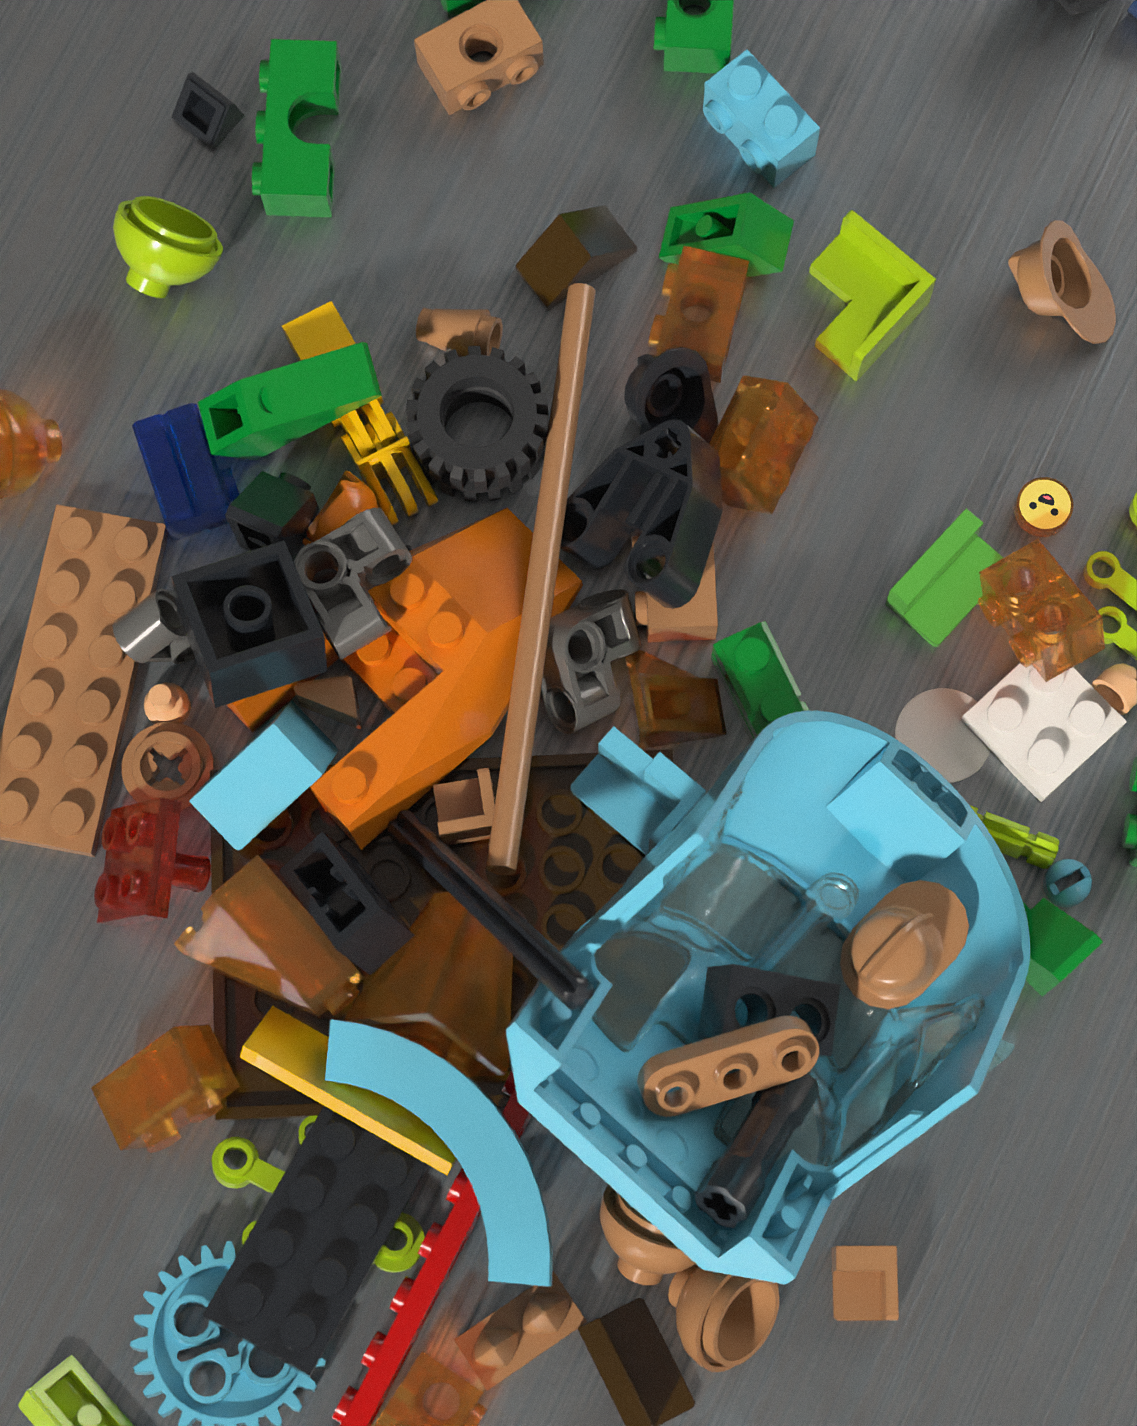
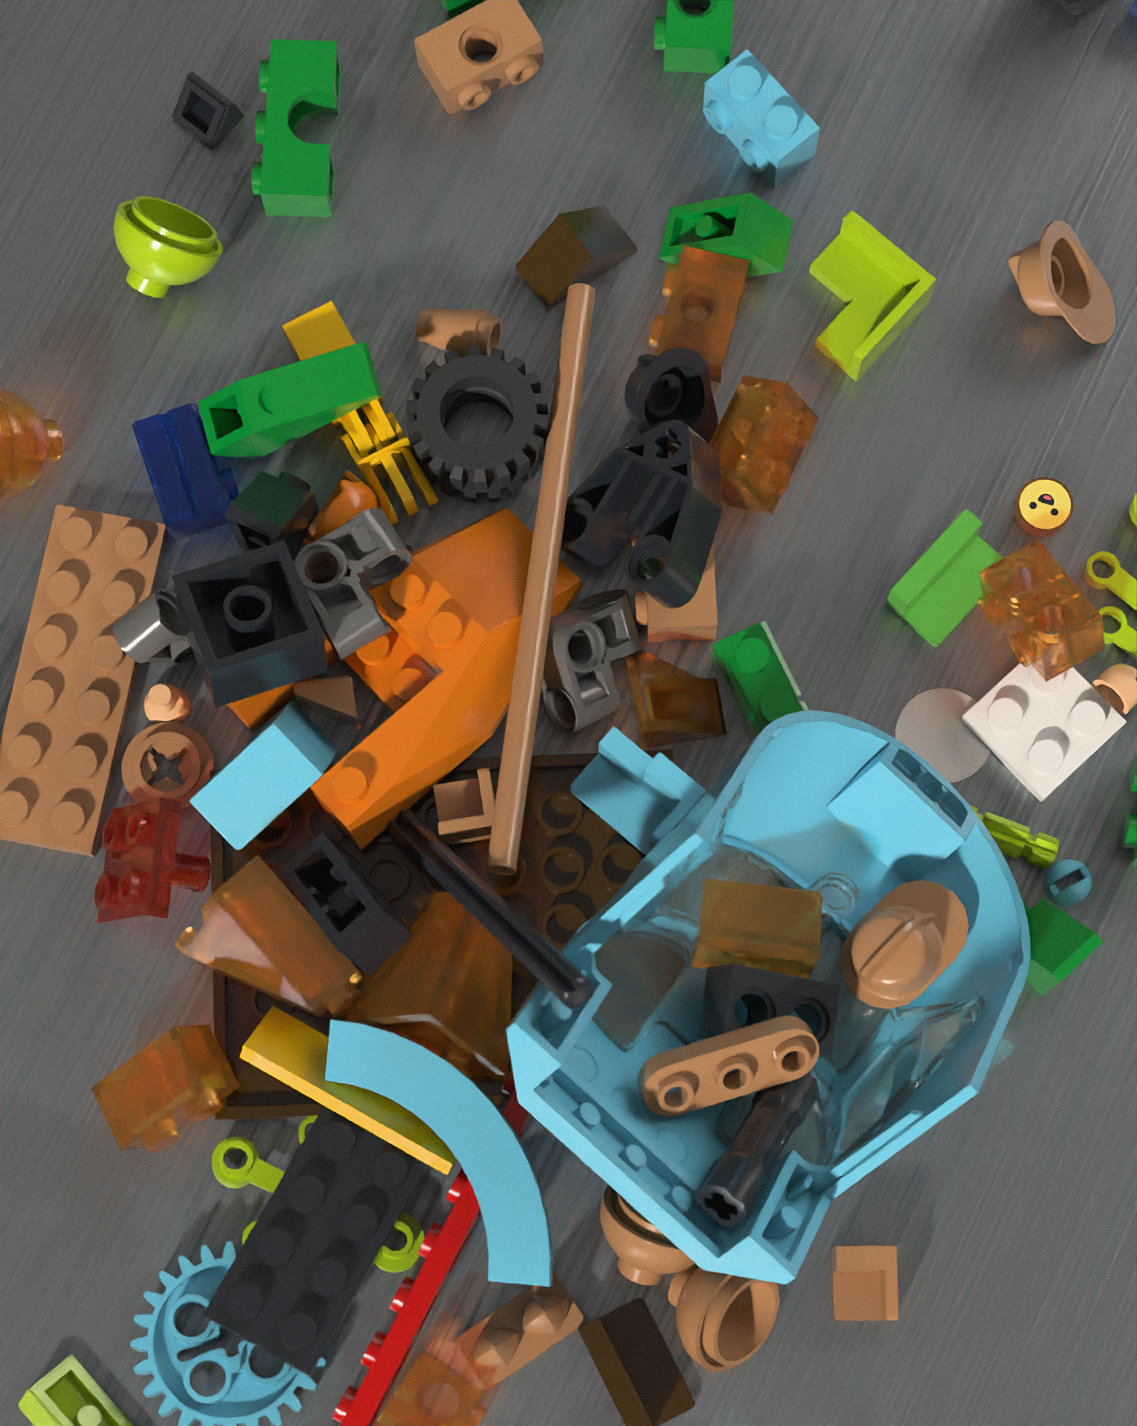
none -> clear orange panel [691,878,822,979]

